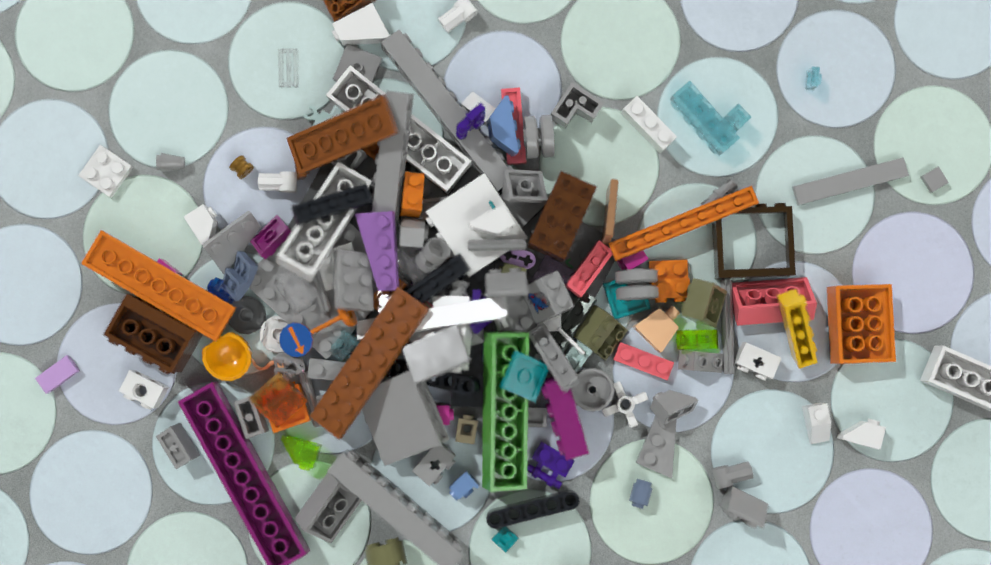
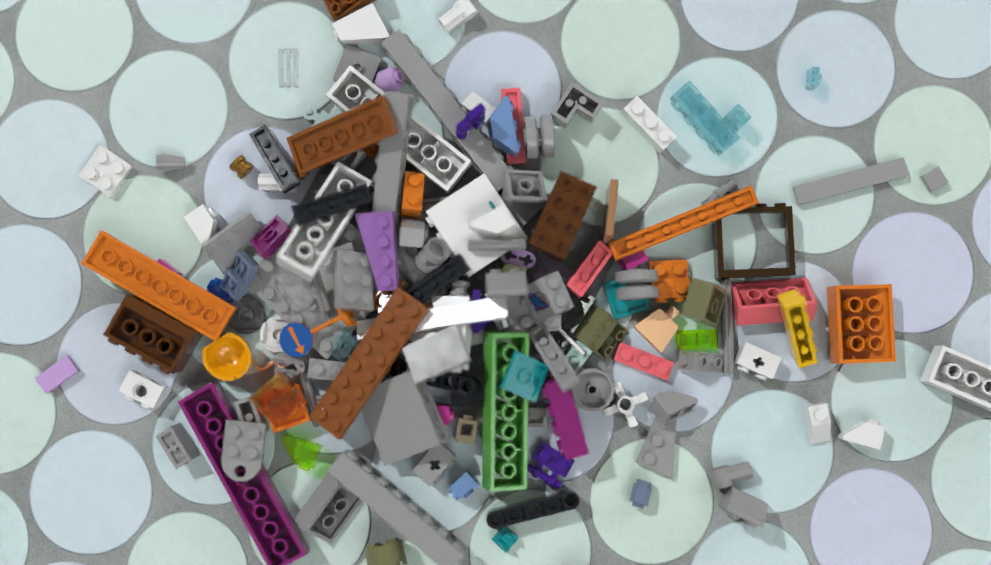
none -> light grey plate [222,420,267,481]
none -> tile [249,125,301,194]
none -> lavender head [375,67,404,93]

